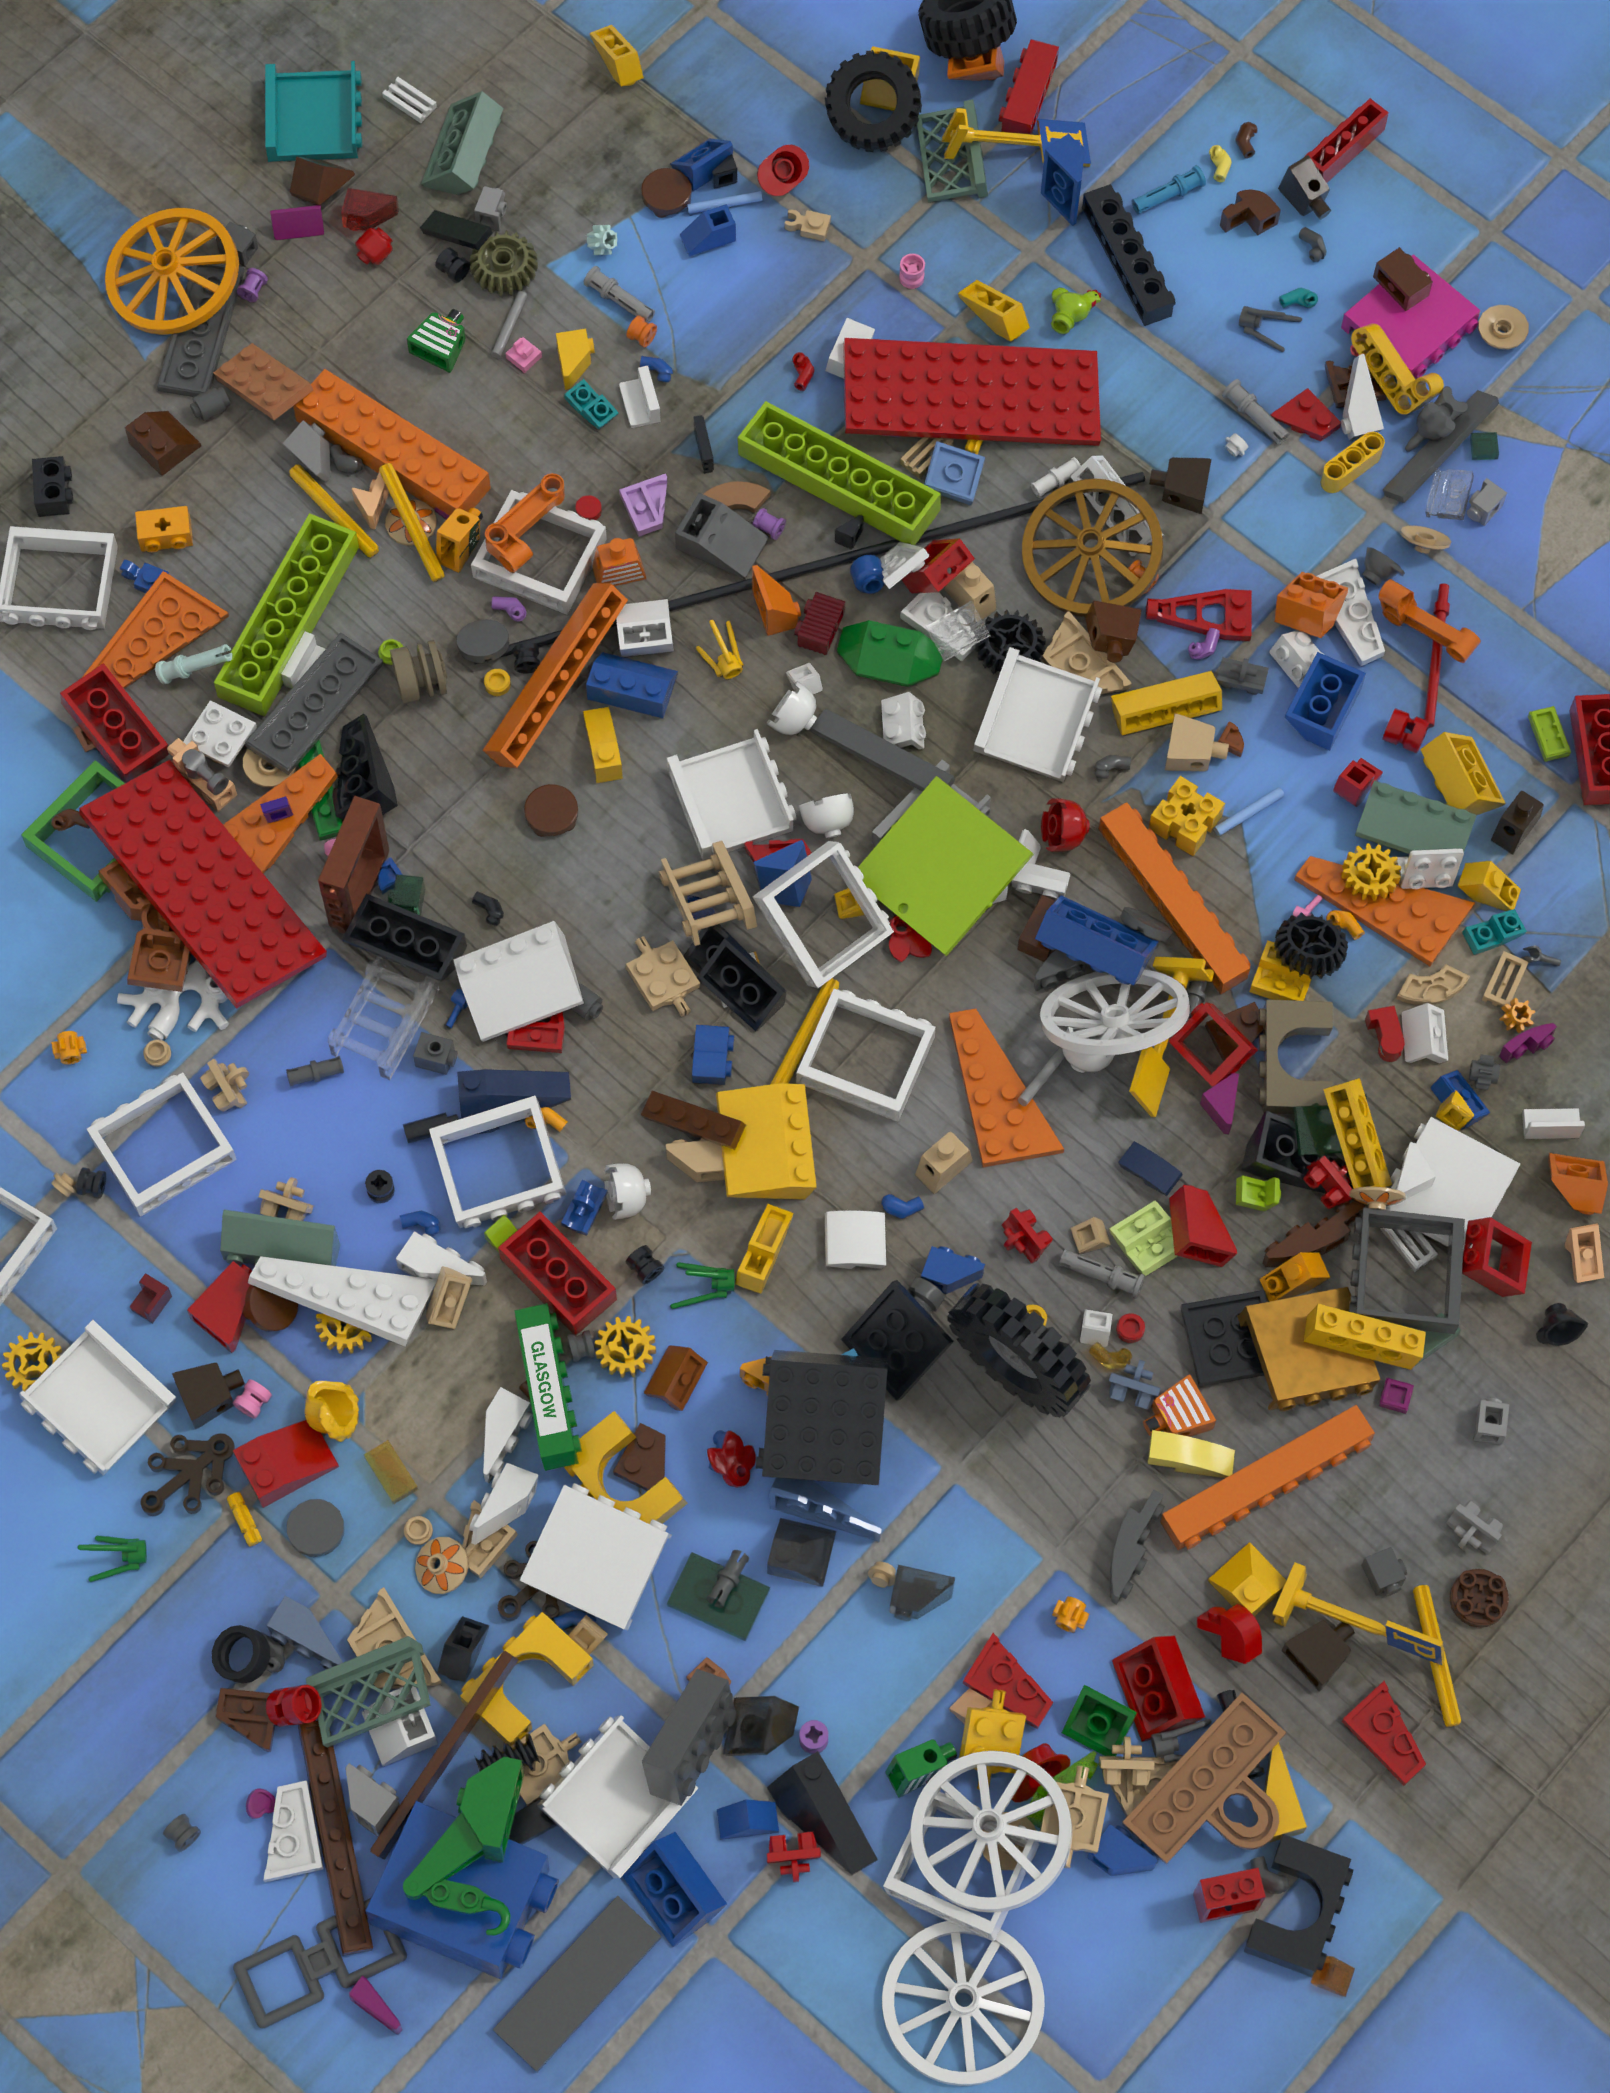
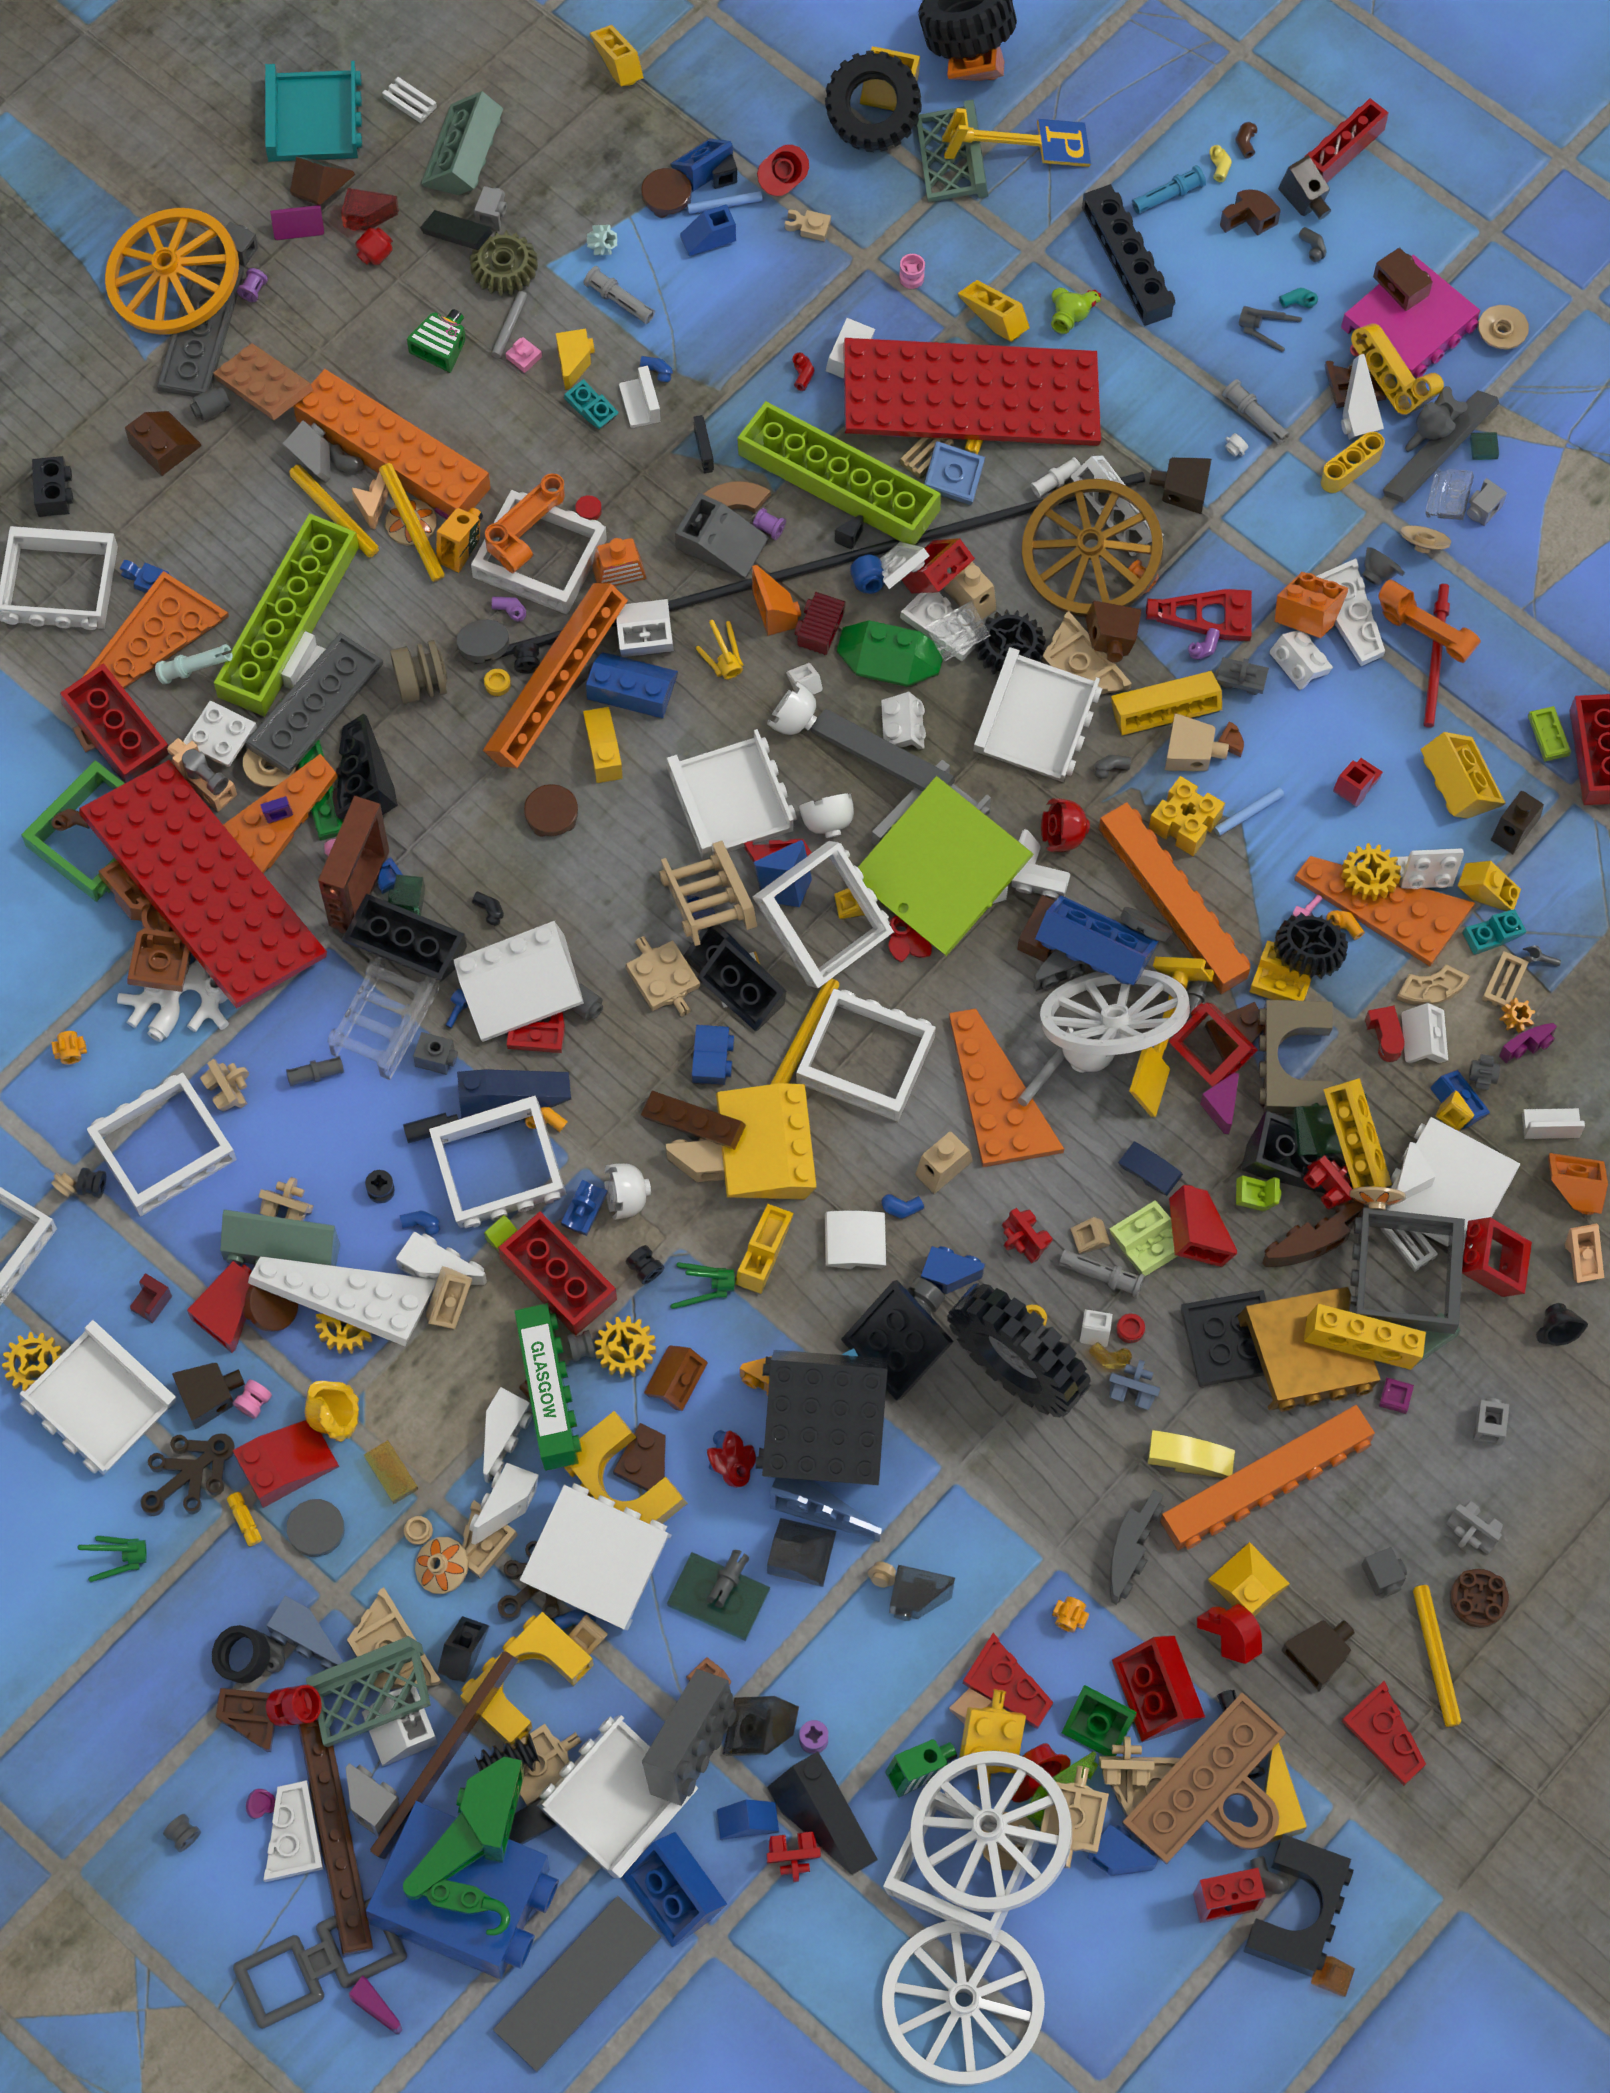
light orange brick [135,506,193,552] -> none
tan plate [143,1040,171,1067] -> none
lime plate [378,639,404,665] -> none
black wheel [435,247,471,283] -> none
lavender wing [619,473,667,537] -> none
orange wheel [626,315,657,348] -> none
red brick [998,39,1059,134] -> none
blue slope [1041,133,1085,226] -> none
orange torso [1143,1374,1216,1437] -> none
dark grey plant [1151,1719,1212,1763] -> none
light orange slope [1259,1252,1330,1302] -> none
red wing [1271,388,1341,441] -> none
yellow piece [1272,1562,1444,1665] -> none
blue slope [1285,652,1366,751] -> none
sand green slope [1355,780,1477,854] -> none
red wheel [1382,708,1430,754] -> none

